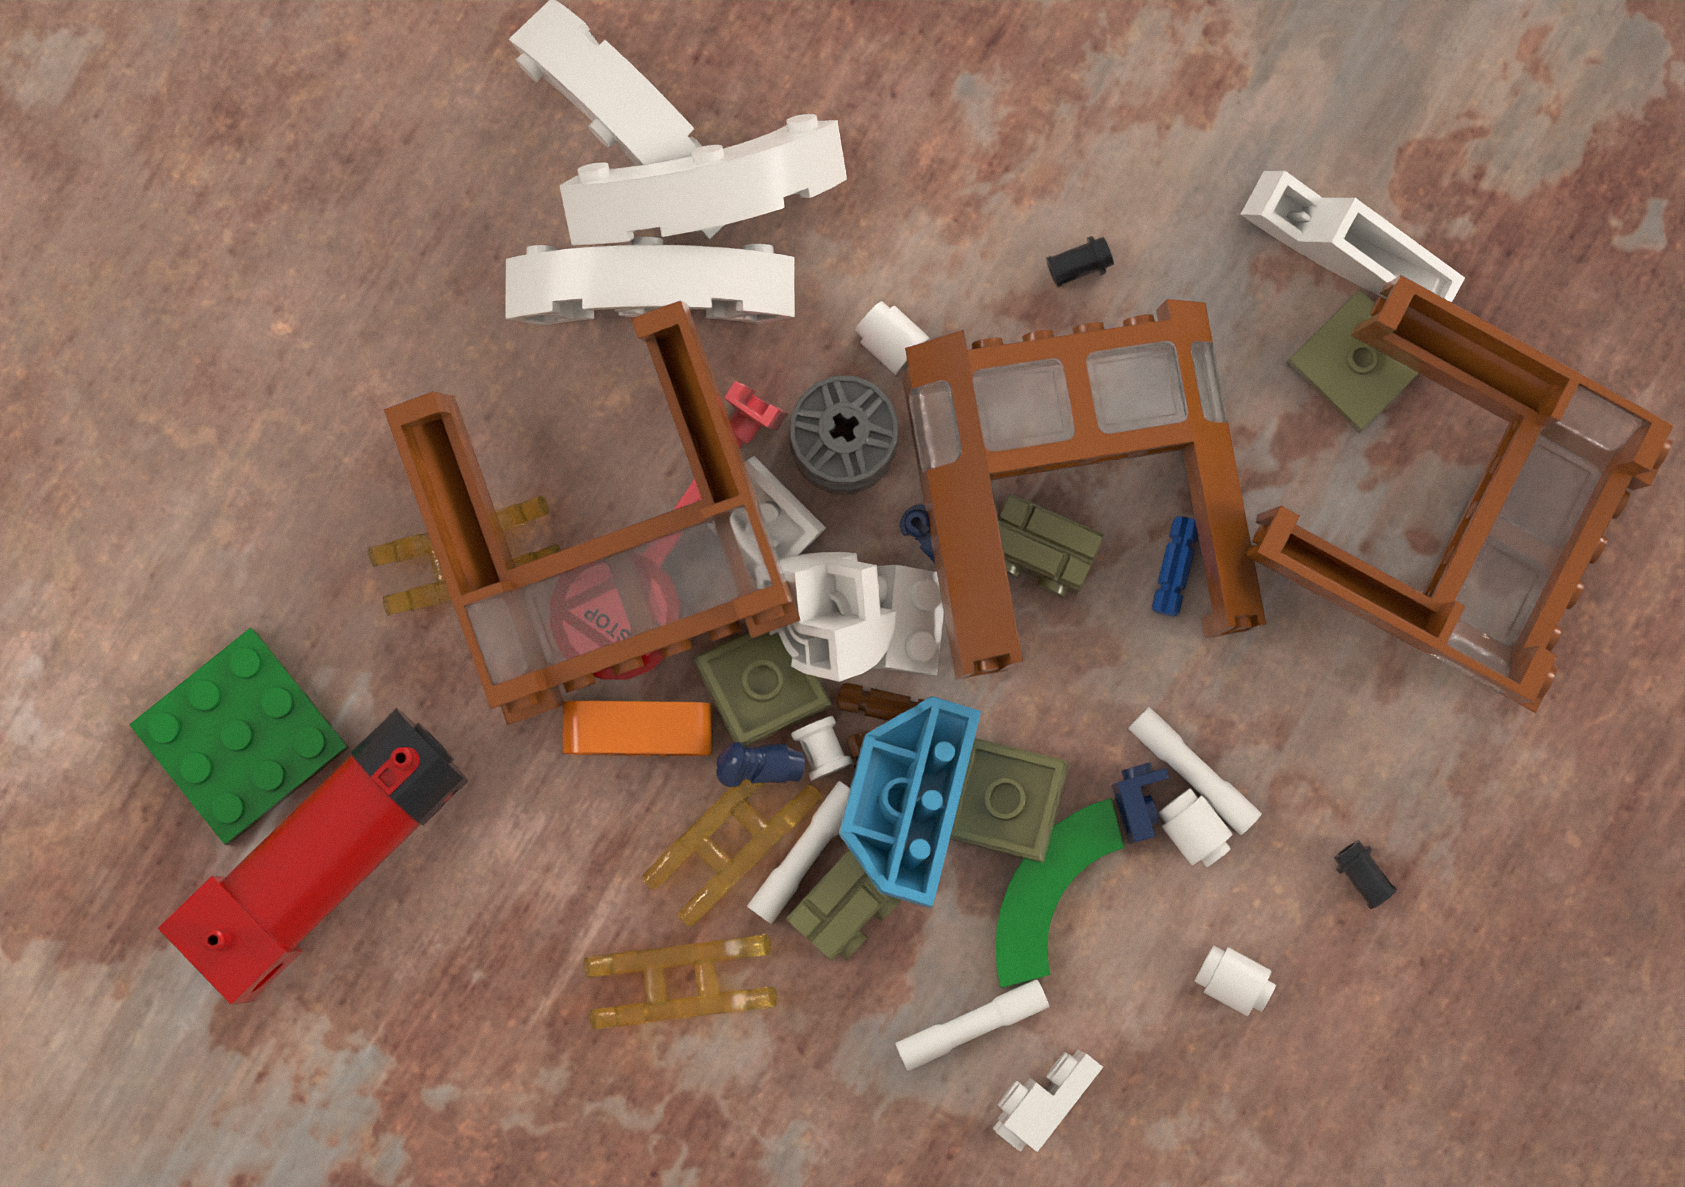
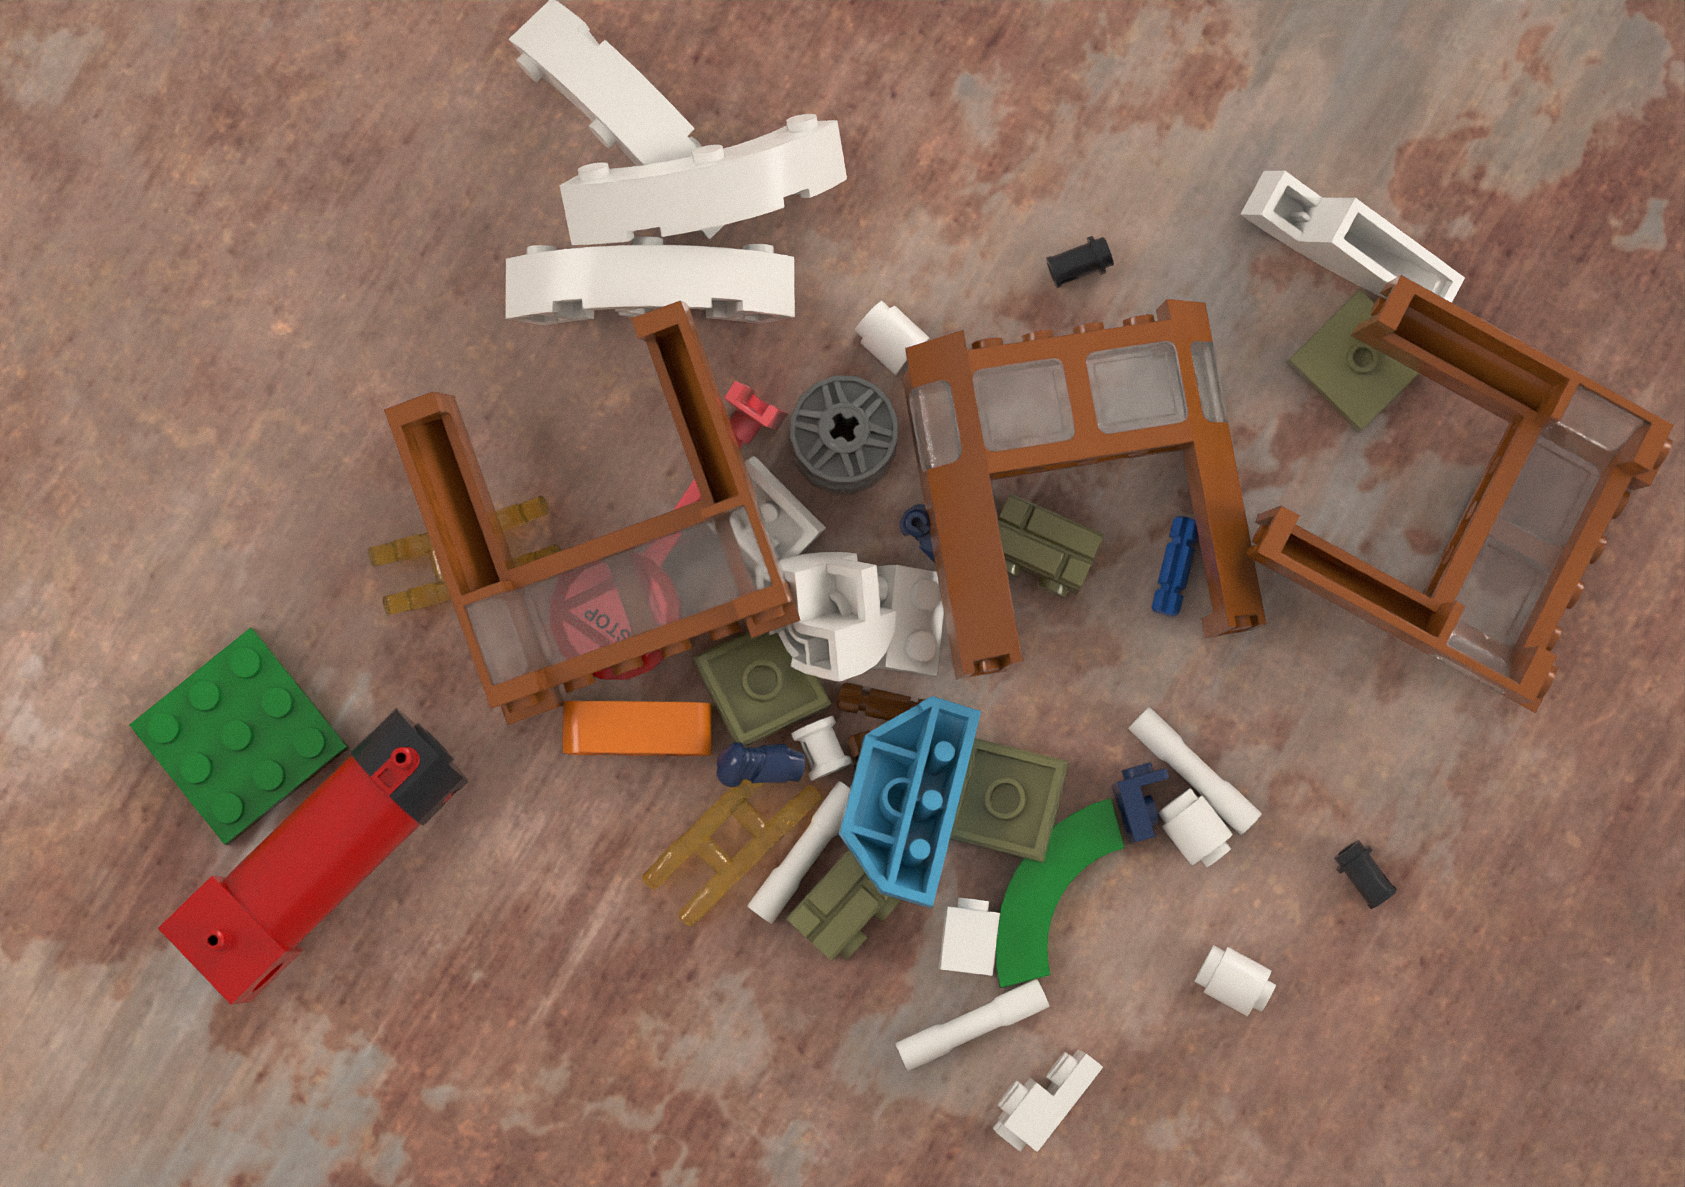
clear yellow piece [583,934,777,1030] -> none
none -> white brick [939,898,1000,976]

